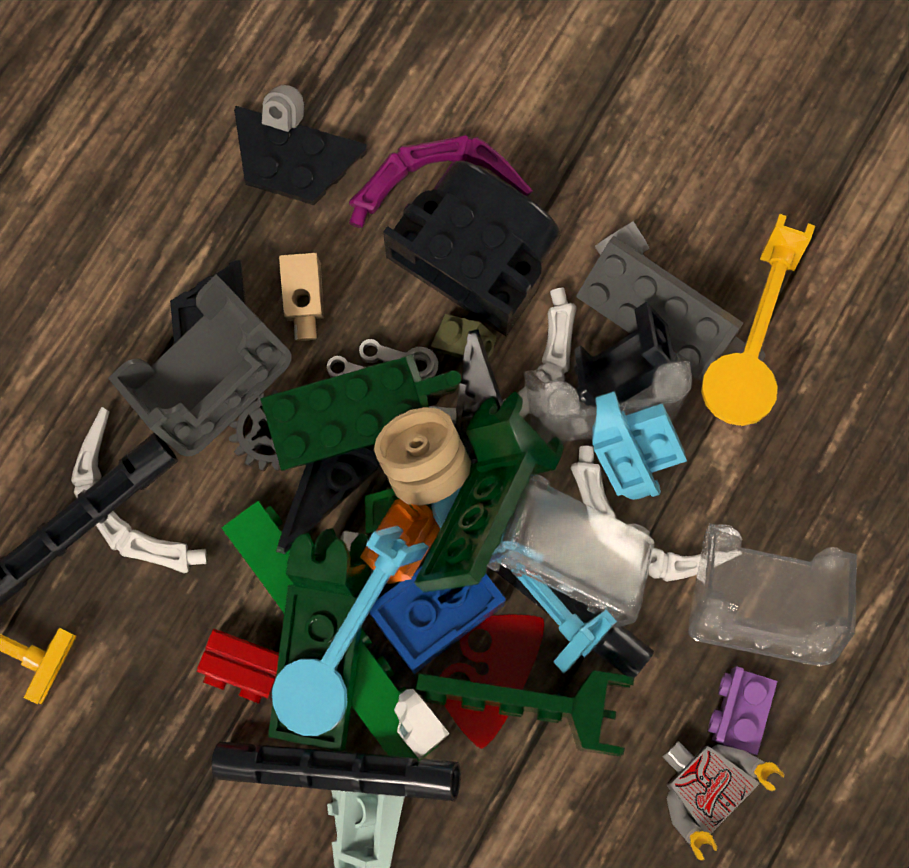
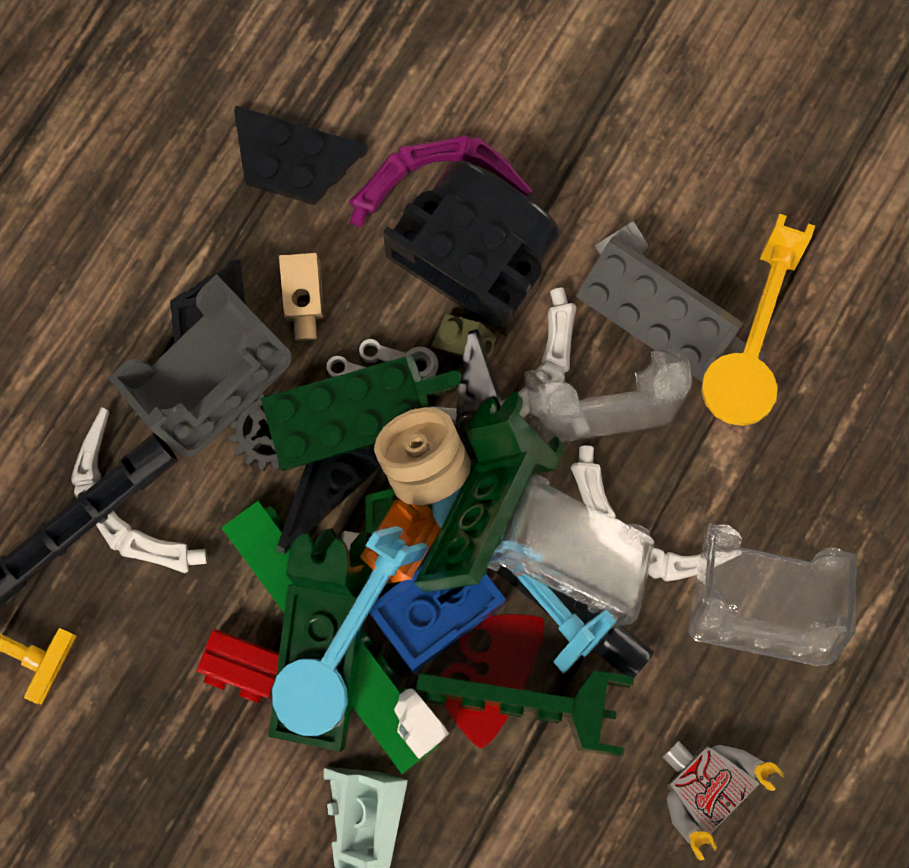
black piece [212,741,461,801] -> none
light grey piece [262,85,304,132] -> none
black panel [574,302,676,411] -> none
medium azure plate [592,392,687,500] -> none
medium lavender bracket [708,666,777,755] -> none

